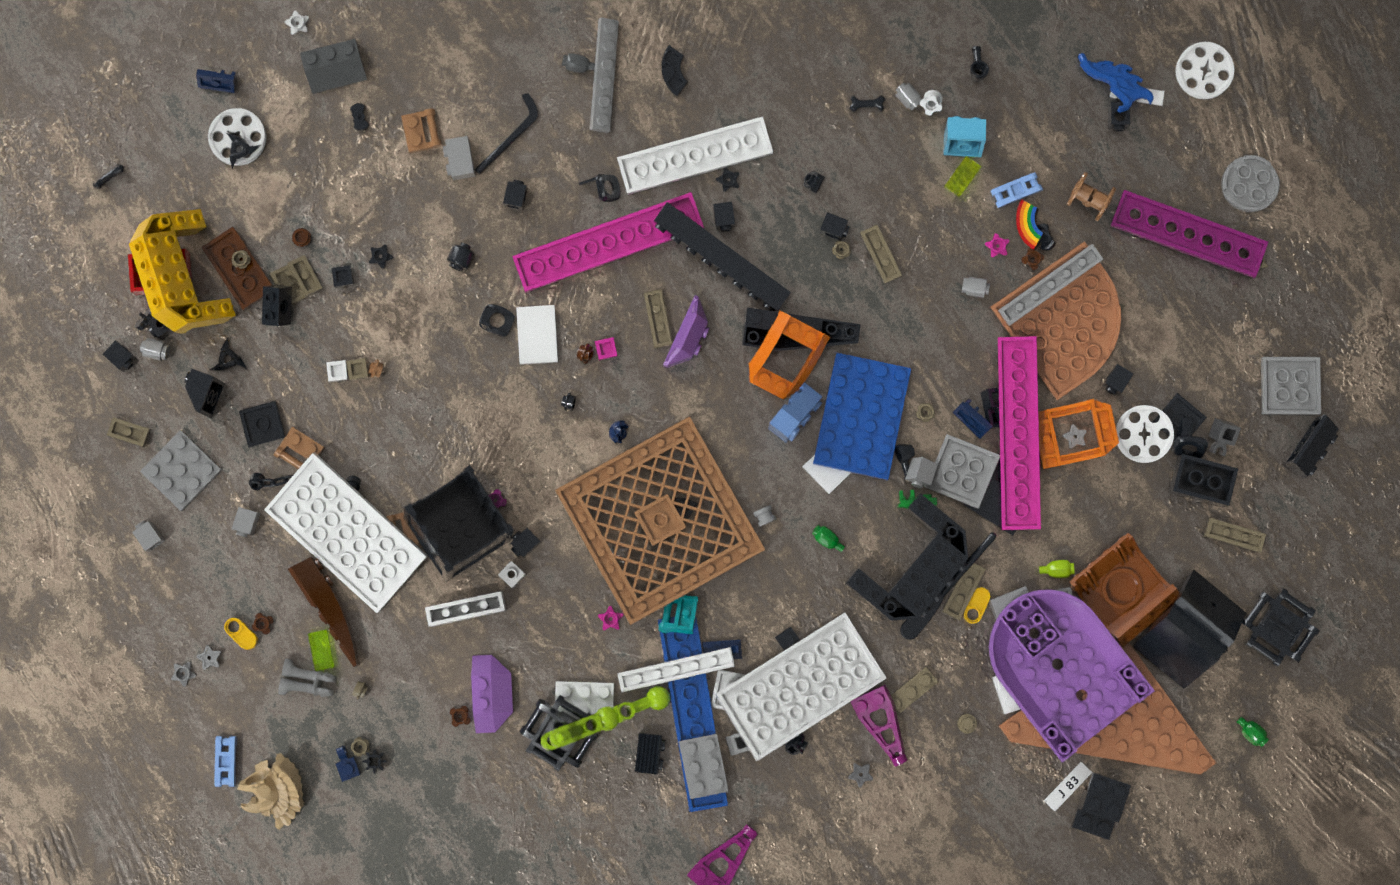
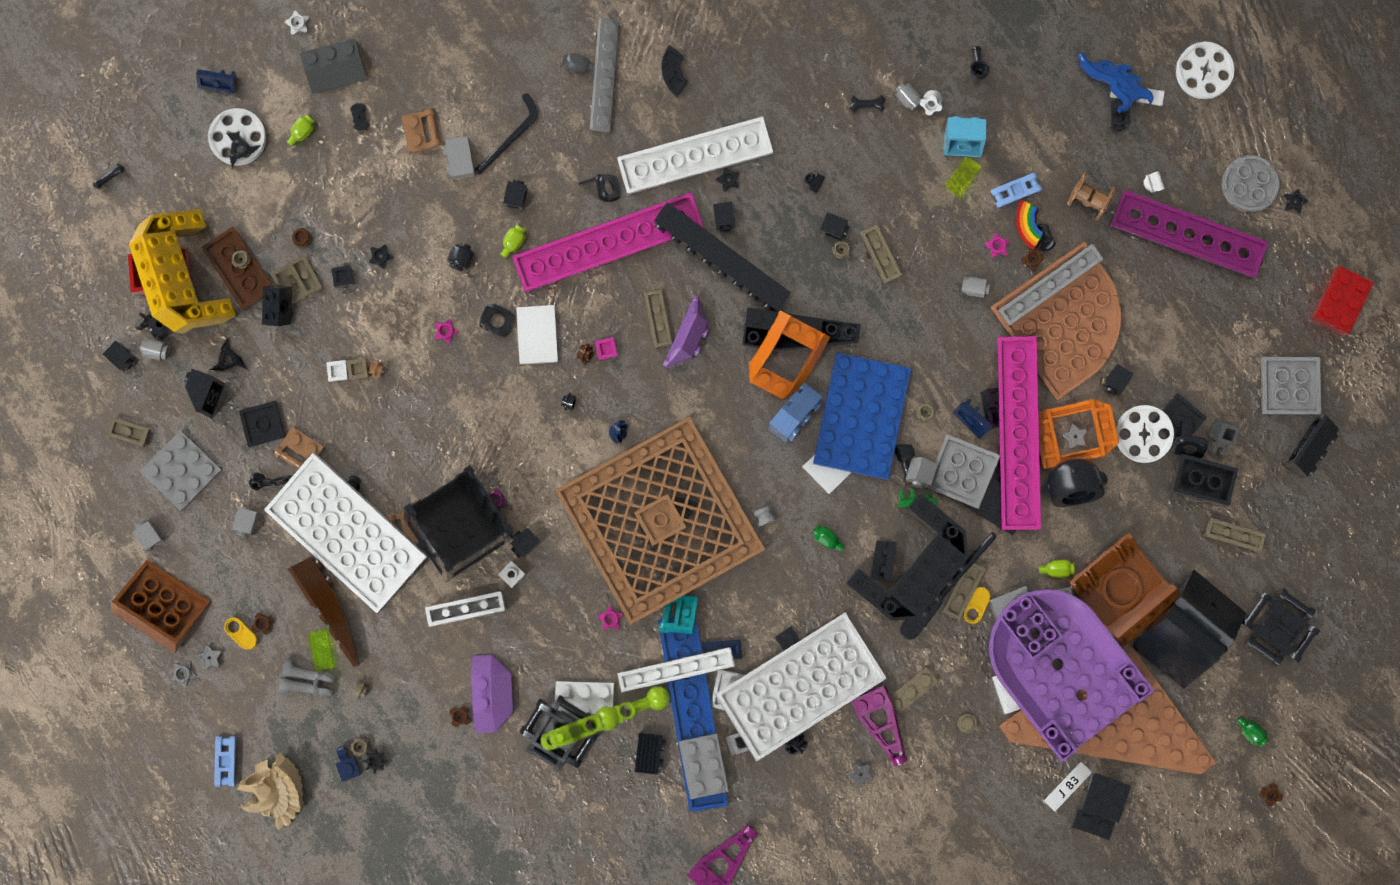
none -> dark orange slope [111,560,210,653]
none -> lime plant [287,114,315,147]
none -> dark pink plate [434,319,458,344]
none -> lime plant [500,225,526,258]
none -> black bracket [871,541,897,581]
none -> black piece [1043,458,1108,507]
none -> white plate [1144,171,1165,193]
none -> reddish brown plate [1260,783,1283,806]
none -> black plate [1284,189,1308,213]
none -> red brick [1309,265,1374,337]

